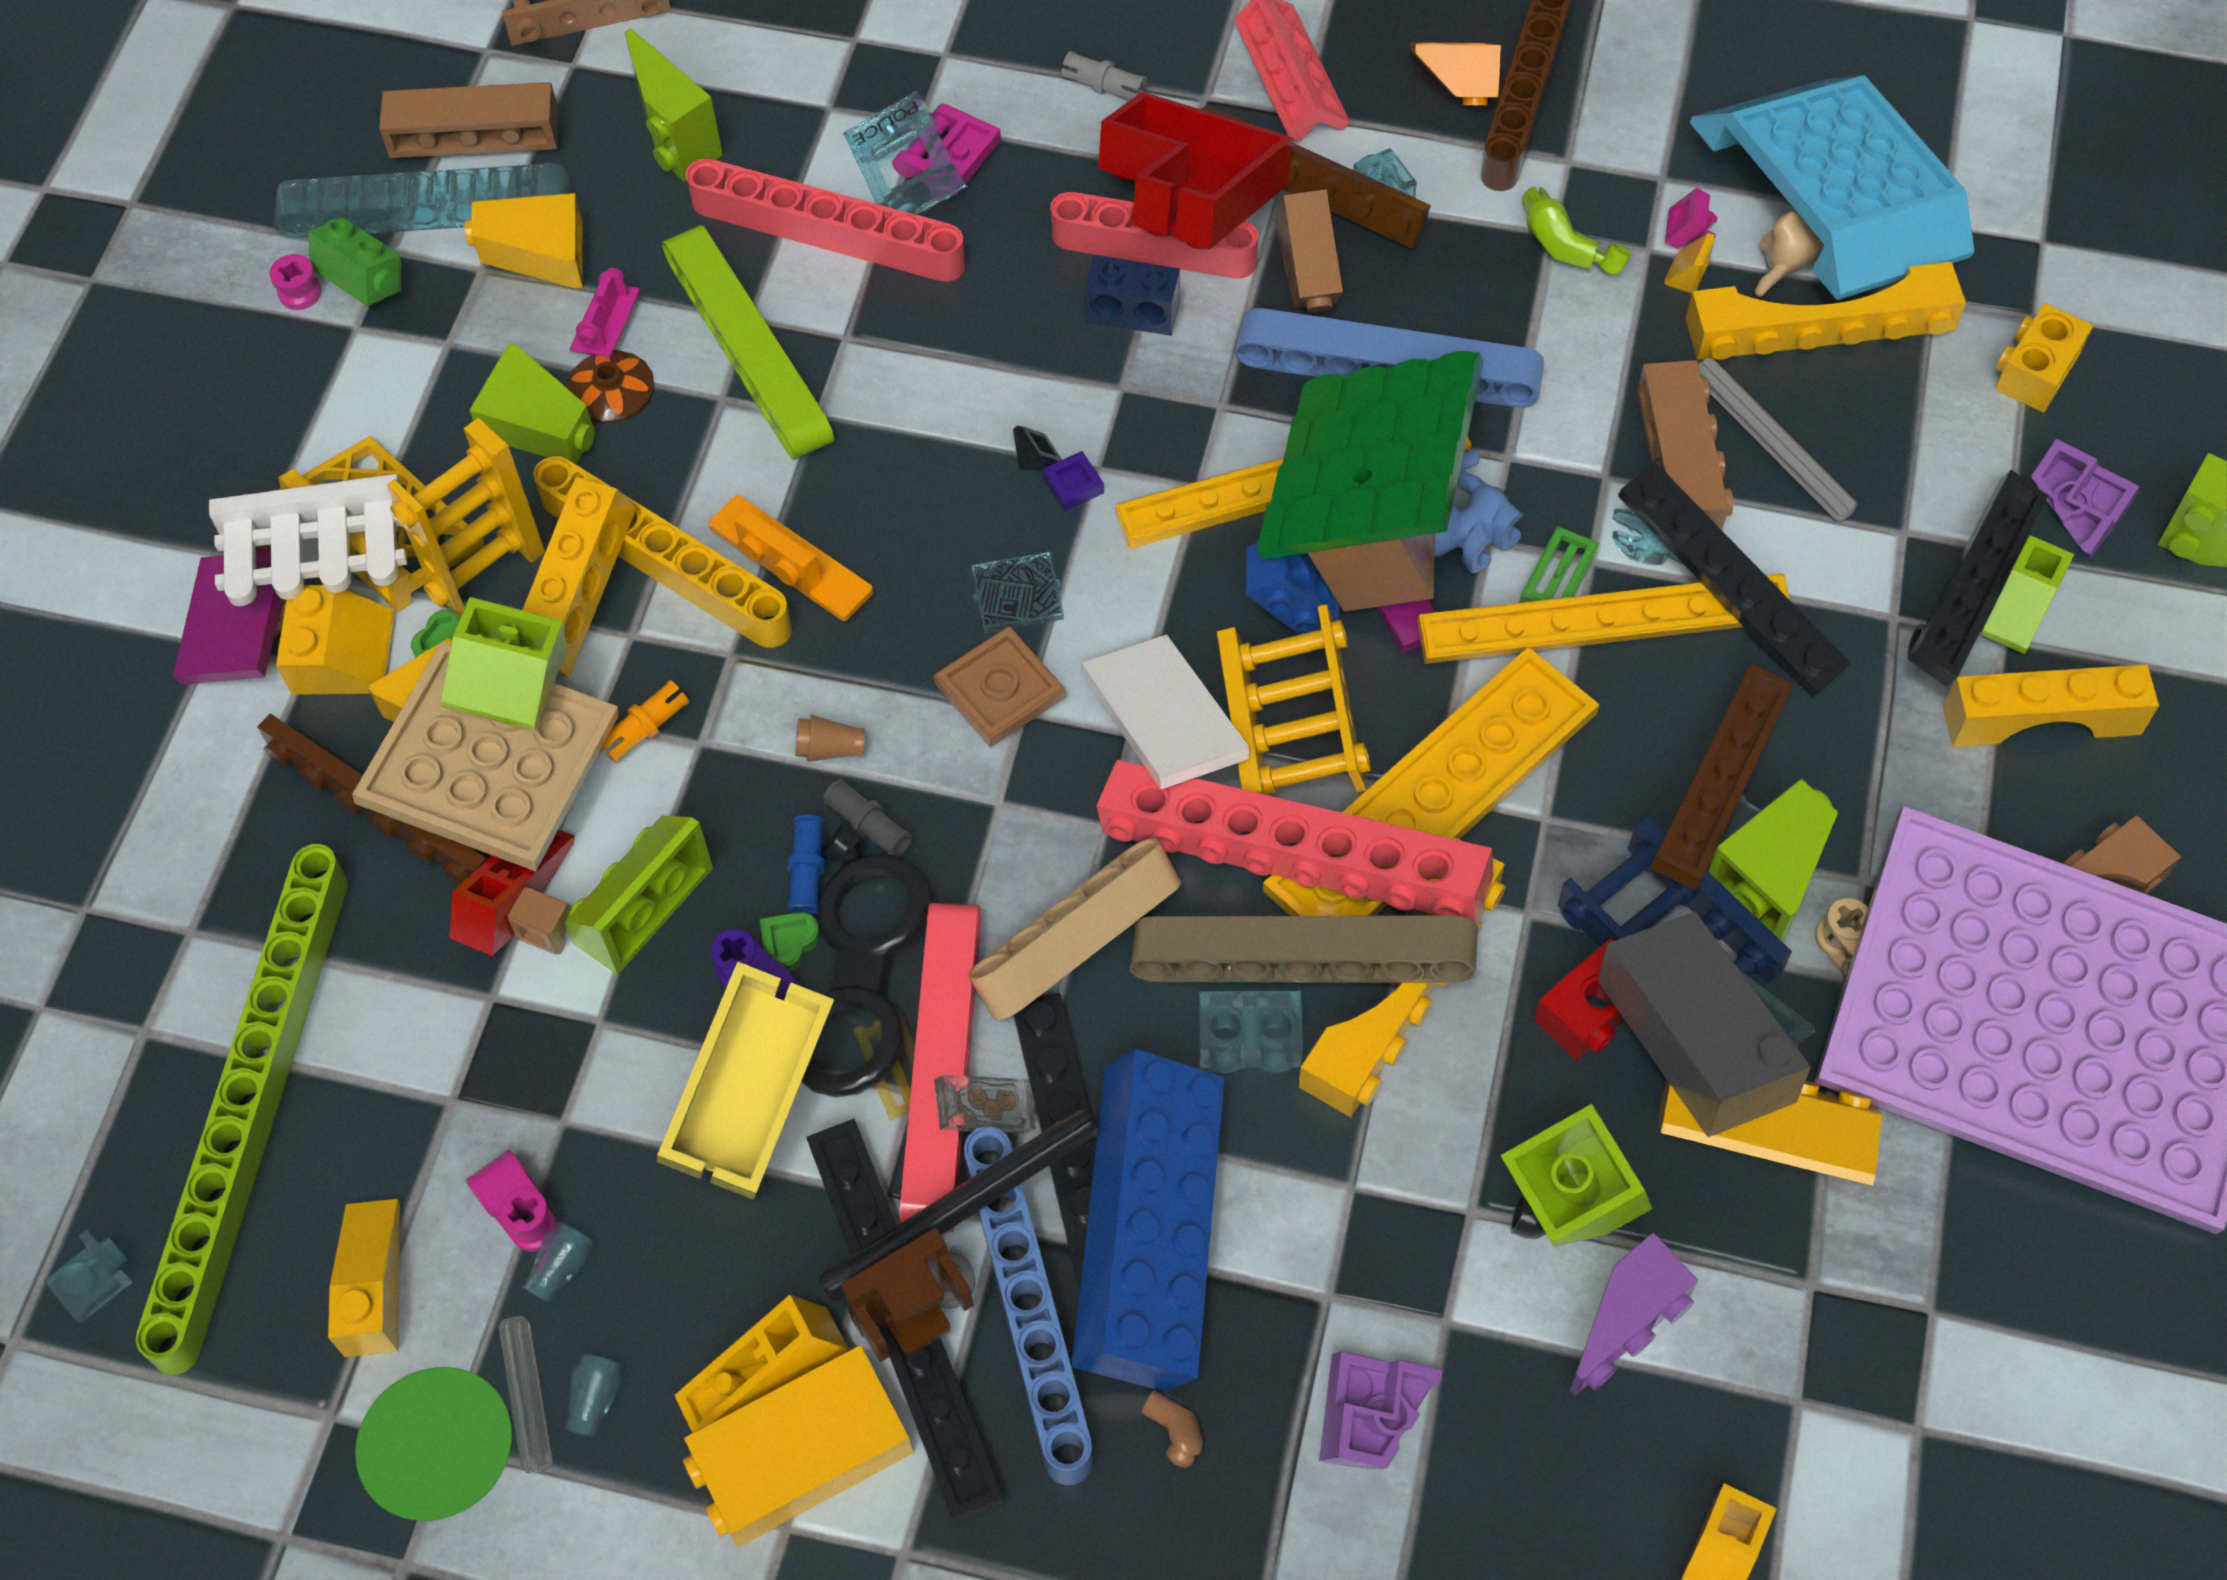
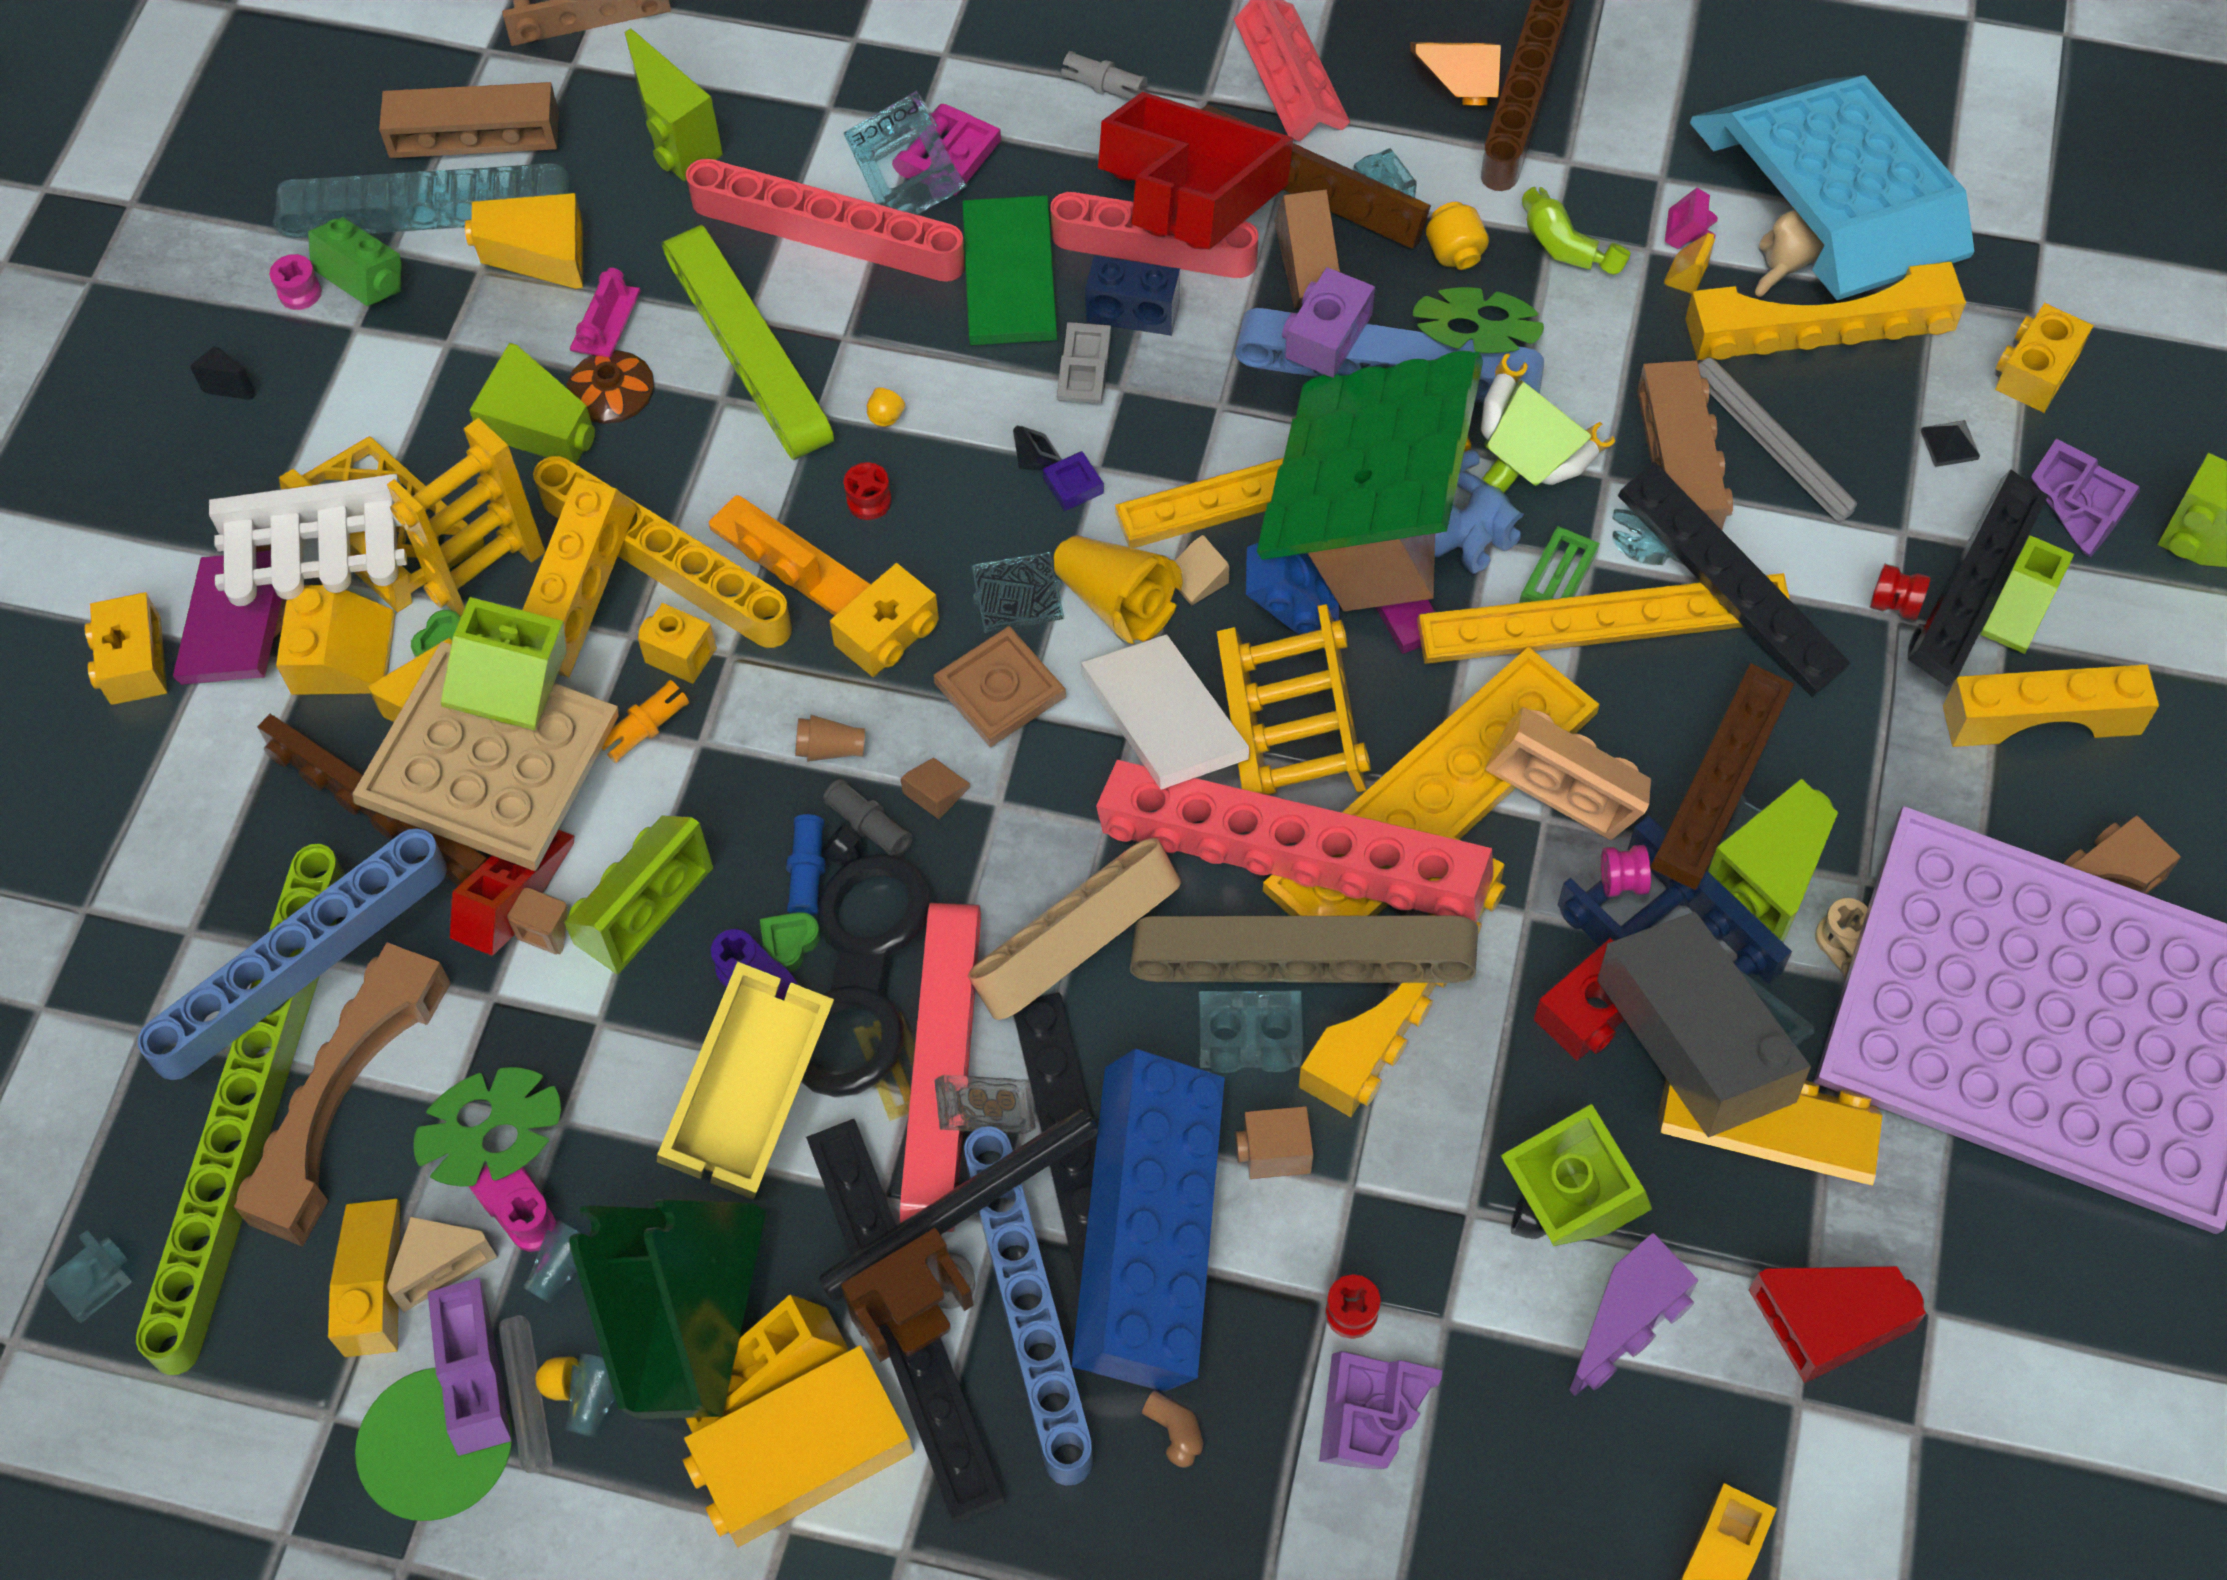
none -> yellow brick [85,592,167,705]
none -> medium blue beam [138,828,447,1080]
none -> black slope [191,346,255,400]
none -> medium nougat arch [234,942,451,1247]
none -> tan slope [386,1217,497,1312]
none -> bright green piece [414,1067,561,1187]
none -> medium lavender slope [428,1277,512,1456]
none -> yellow hinge [535,1357,581,1401]
none -> dark green ladder [569,1199,766,1419]
none -> yellow brick [638,603,717,684]
none -> yellow brick [829,563,939,677]
none -> red wheel [843,462,892,520]
none -> yellow hinge [866,387,905,427]
none -> medium nougat slope [901,758,970,819]
none -> green tile [963,195,1057,345]
none -> yellow cone [1054,535,1183,644]
none -> light grey slope [1057,322,1112,404]
none -> tan slope [1175,535,1229,606]
none -> medium nougat brick [1235,1106,1313,1180]
none -> medium lavender brick [1282,267,1375,378]
none -> red wheel [1325,1274,1381,1339]
none -> bright green piece [1413,287,1544,353]
none -> yellow head [1426,202,1489,270]
none -> lime torso [1481,353,1615,493]
none -> light nougat slope [1484,707,1651,840]
none -> dark pink wheel [1601,845,1651,897]
none -> red slope [1748,1266,1926,1384]
none -> red wheel [1869,563,1931,621]
none -> black slope [1921,420,1980,467]

